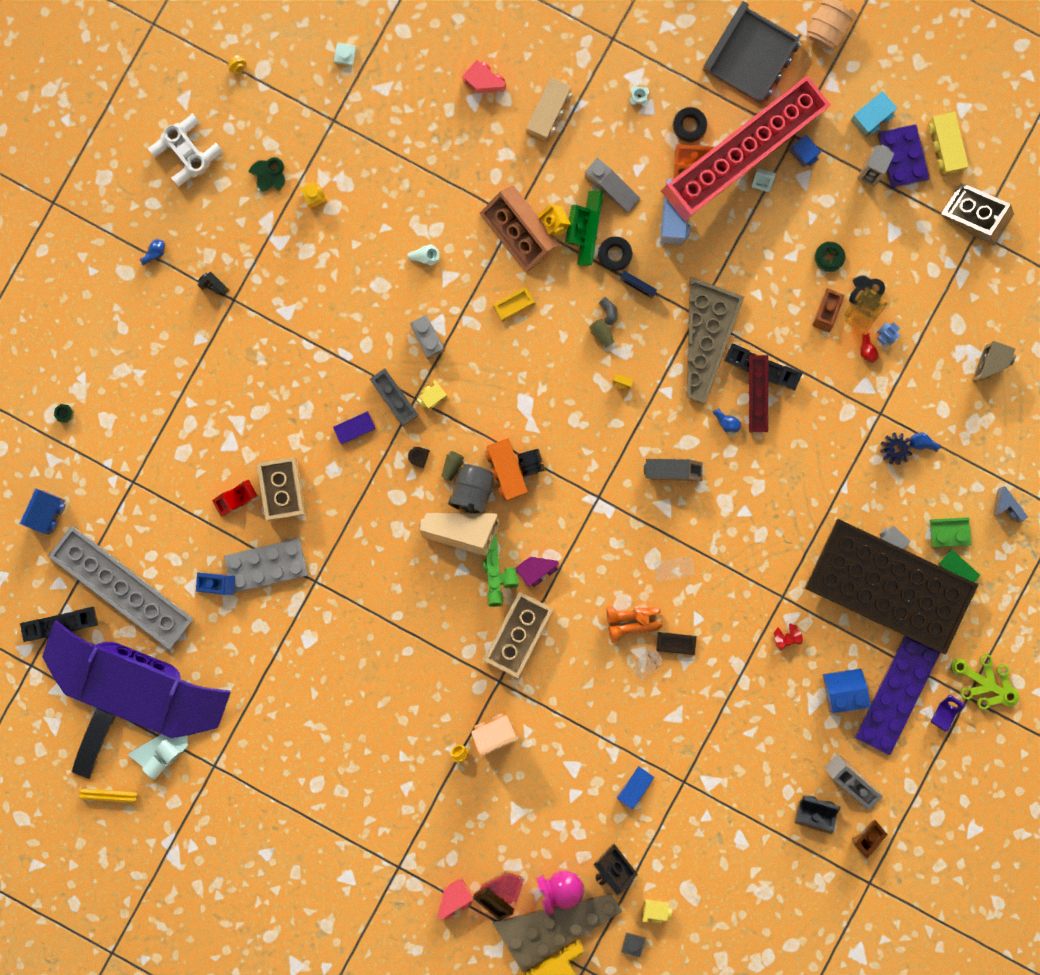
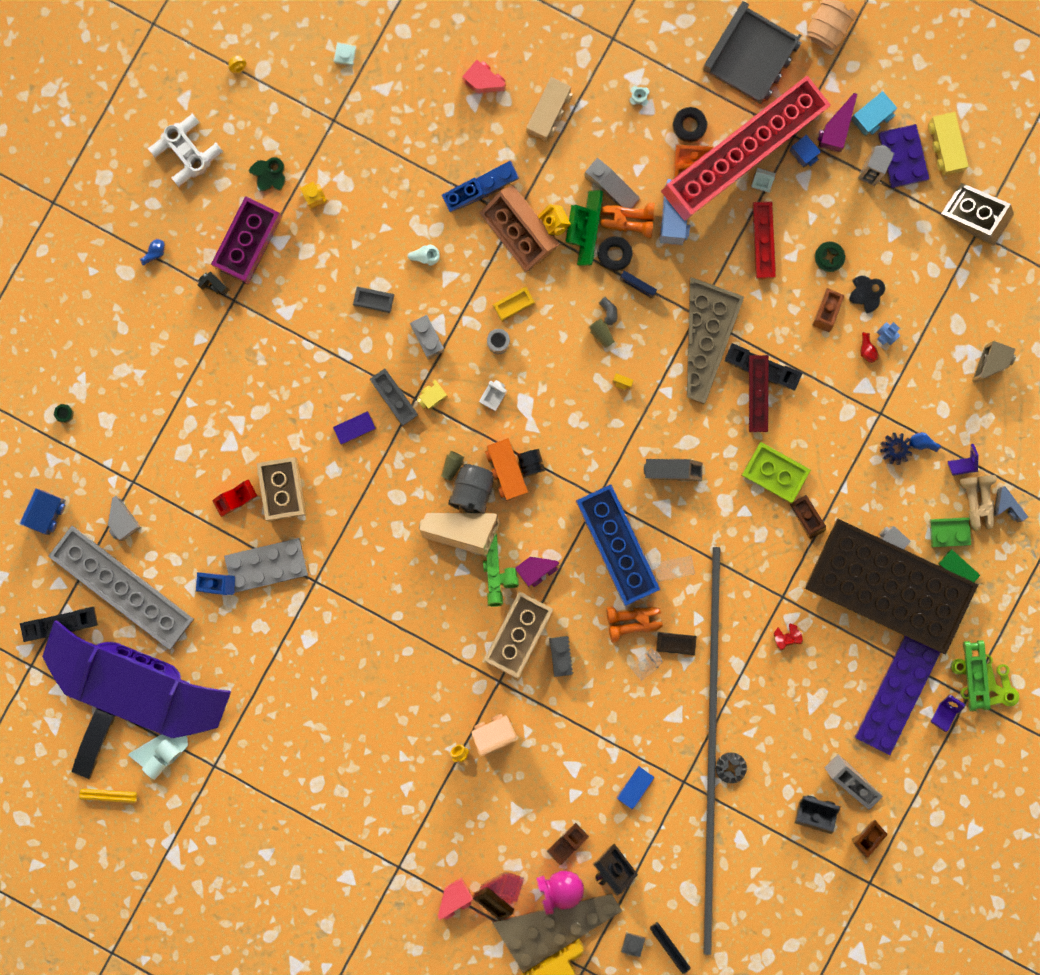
dark brown tile [408,447,430,468] -> none
light yellow brick [642,899,672,923] -> none
blue animal [713,408,741,432] -> none
blue slope [823,668,871,714] -> none
clear yellow brick [845,287,887,335] -> none
none -> light grey slope [108,496,141,541]
none -> magenta brick [211,196,282,284]
none -> dark grey tile [353,287,394,314]
none -> blue slope [442,161,520,212]
none -> white bracket [479,380,507,412]
none -> light grey piece [487,329,510,354]
none -> reddish brown slope [547,823,589,865]
none -> dark grey brick [550,636,573,677]
none -> blue brick [576,484,660,606]
none -> orange piece [600,202,655,239]
none -> black axle [650,922,691,974]
none -> dark grey piece [704,547,720,955]
none -> dark grey gear [716,752,747,784]
none -> lime plate [741,442,811,504]
none -> red plate [753,202,776,279]
none -> reddish brown slope [790,495,826,539]
none -> magenta slope [817,93,858,153]
none -> dark purple bracket [948,444,979,476]
none -> tan piece [960,475,997,531]
none -> bright green plate [963,640,990,711]

